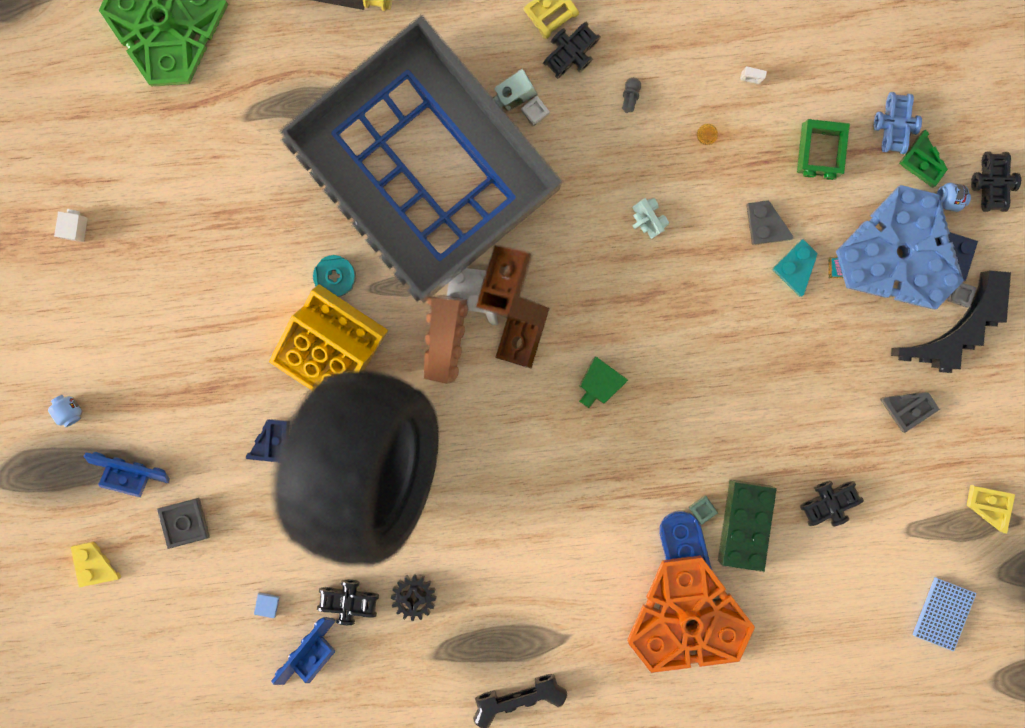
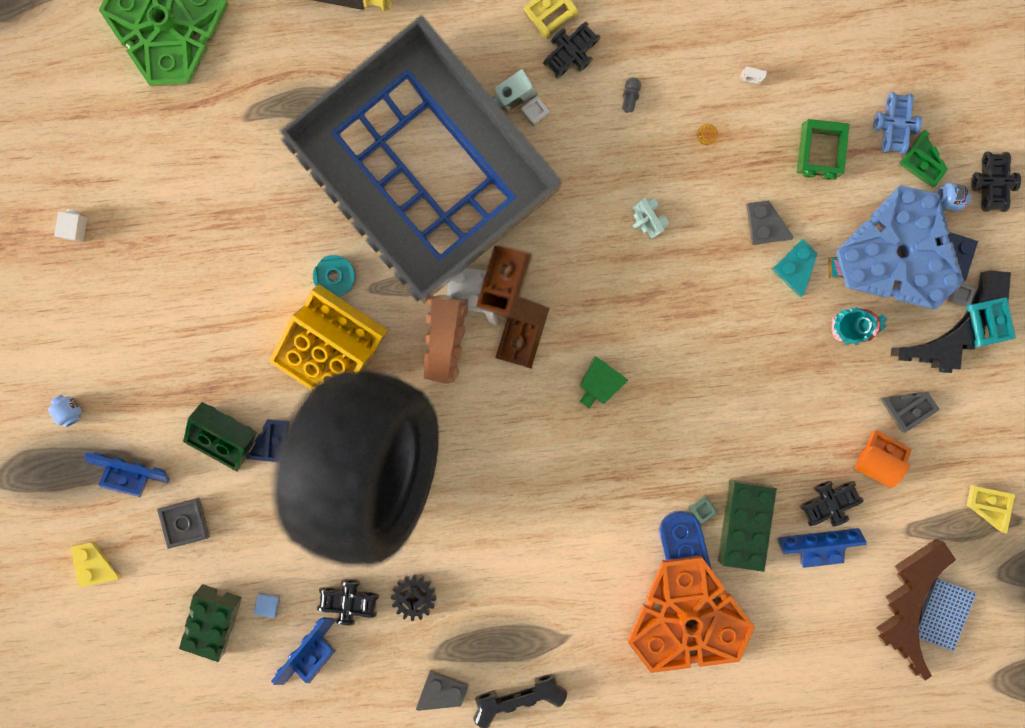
none -> dark green piece [179,584,242,662]
none -> dark green slope [183,402,257,472]
none -> dark grey wing [416,670,469,711]
none -> blue bracket [778,528,867,568]
none -> teal hair [831,307,887,345]
none -> orange brick [854,429,912,488]
none -> reddish brown arch [876,539,956,681]
none -> teal plate [966,297,1016,347]

